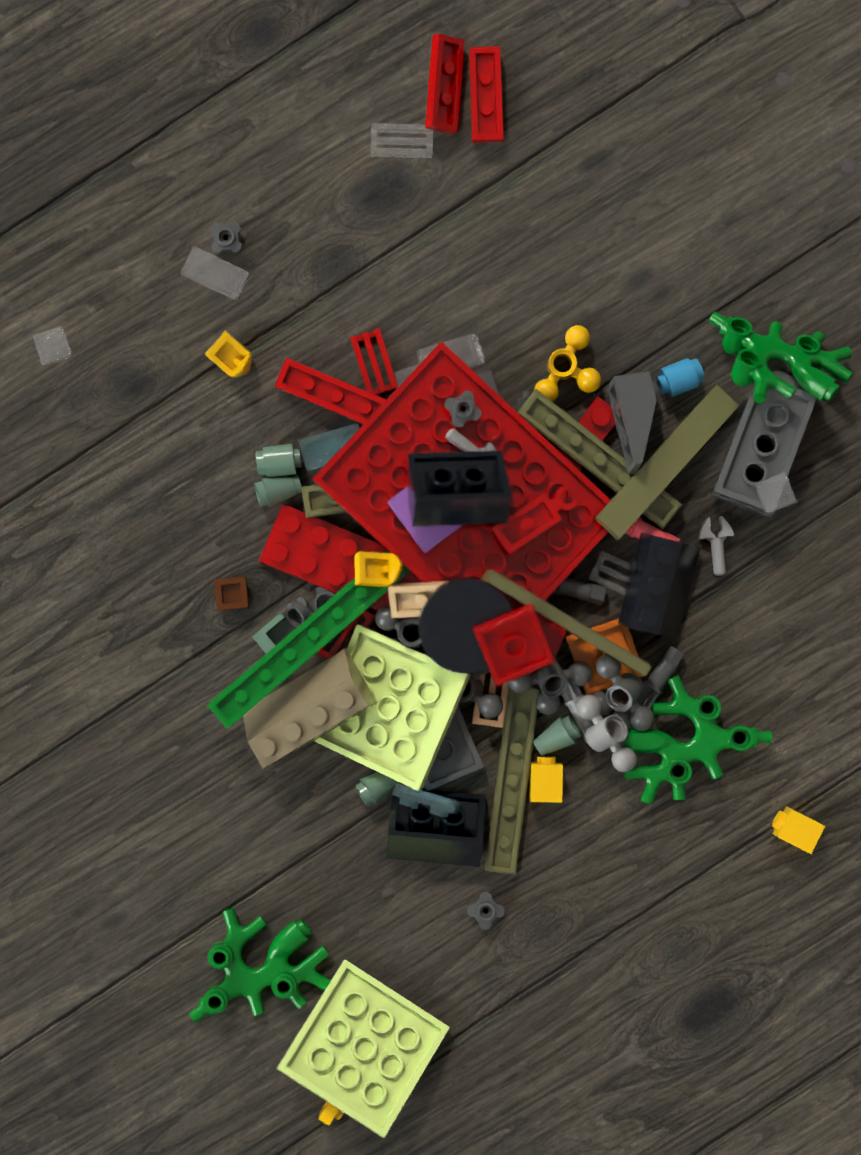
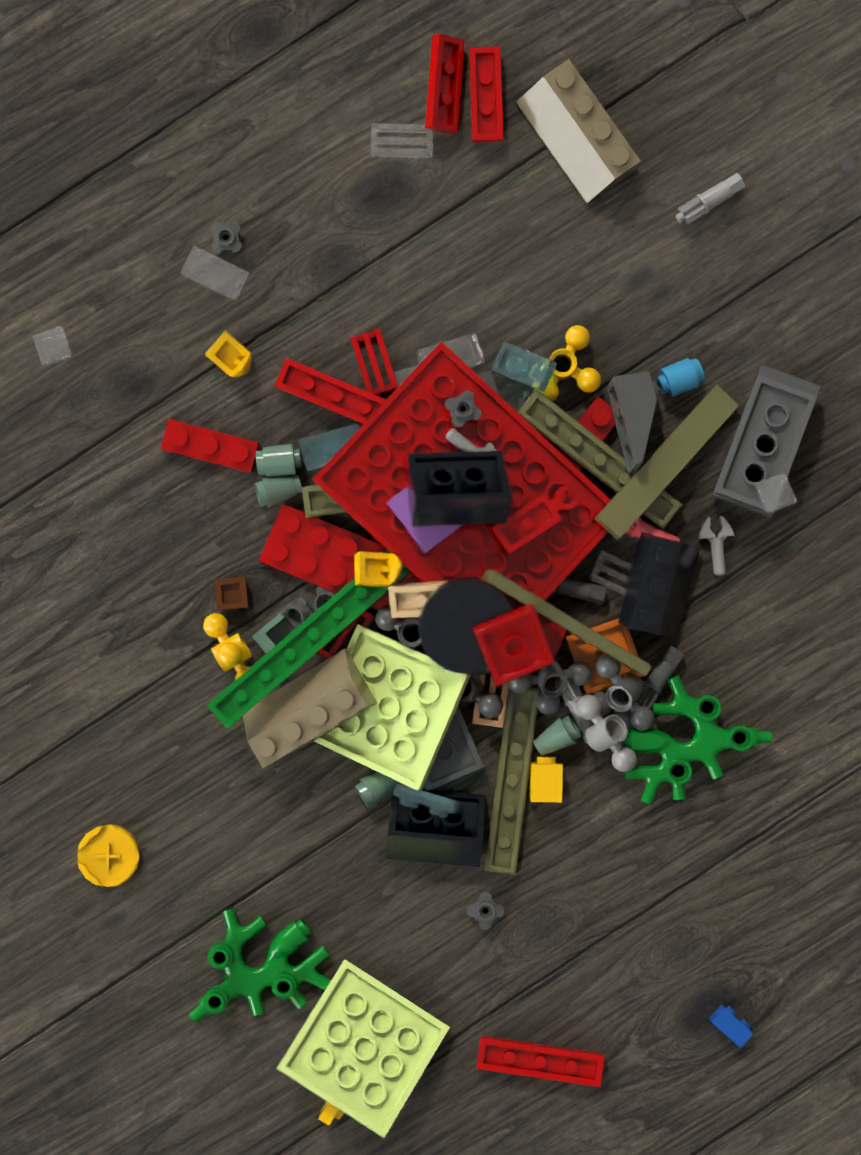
green plant [709,311,854,403] -> none
yellow brick [772,806,825,854] -> none
none -> yellow tile [77,824,140,887]
none -> red plate [161,419,260,473]
none -> yellow piece [203,613,252,680]
none -> red plate [476,1035,605,1087]
none -> clear light blue plate [491,341,557,392]
none -> dark tan slope [516,59,641,204]
none -> light grey piece [675,173,746,224]
none -> blue piece [709,1004,754,1048]

